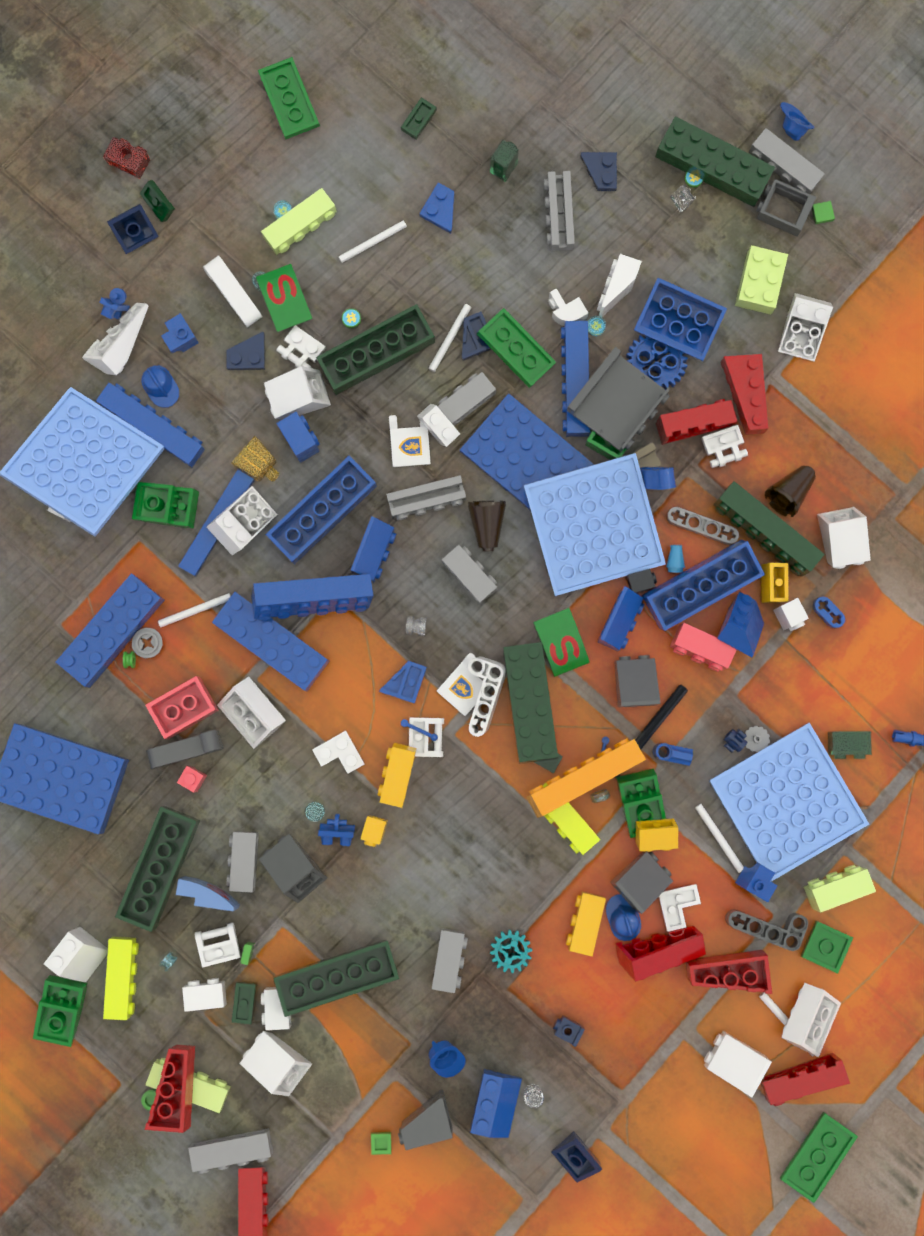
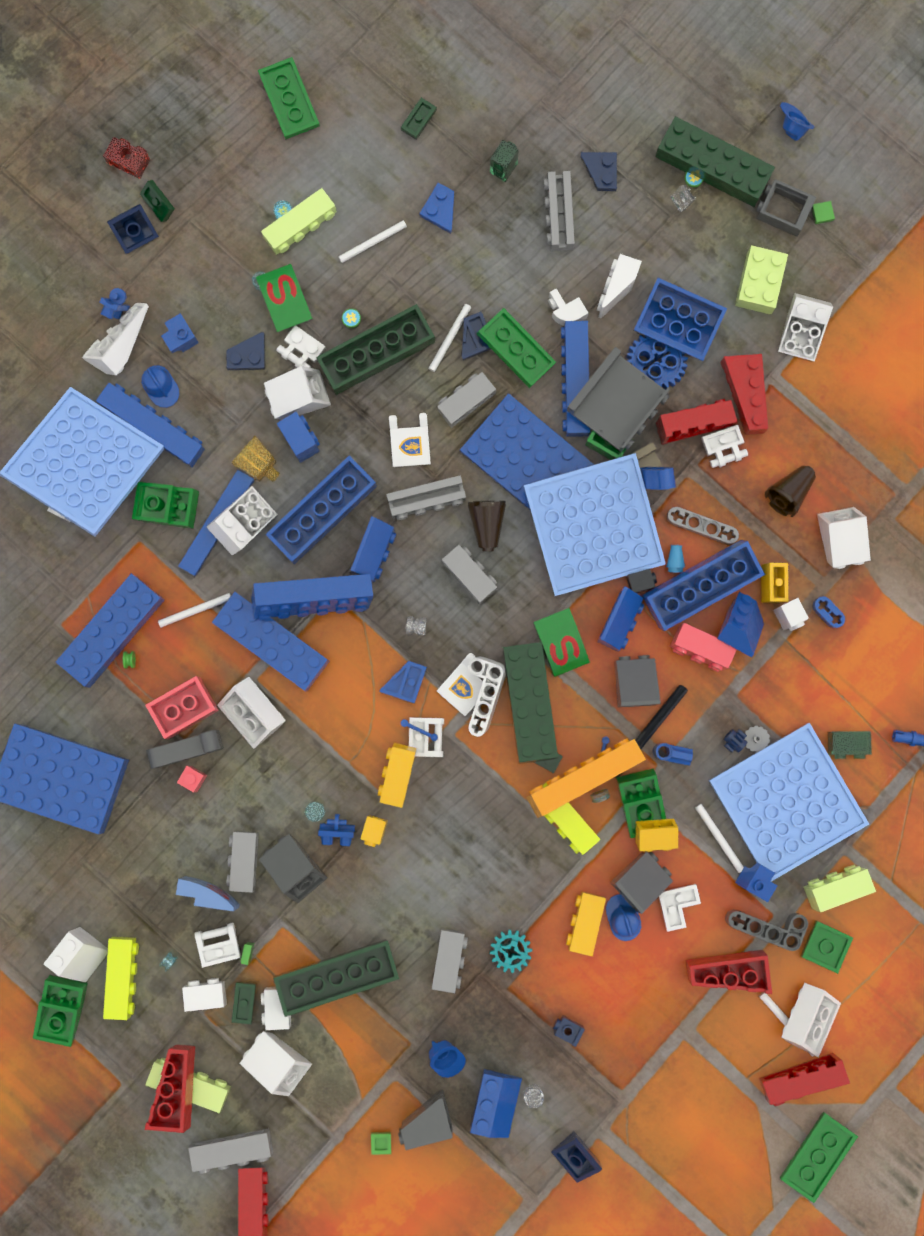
dark green brick [115,806,200,932] -> none
light grey gear [132,628,163,658] -> none
bright green tile [141,1089,156,1110] -> none
white beam [203,255,262,328] -> none
white plate [312,731,365,774] -> none
white brick [417,404,460,447] -> none
clear light blue tile [588,316,606,336] -> none
red wedge [615,926,706,982] -> none
white slope [704,1031,772,1097] -> none
dark green brick [713,481,825,576] -> none
light grey brick [749,128,825,194] -> none

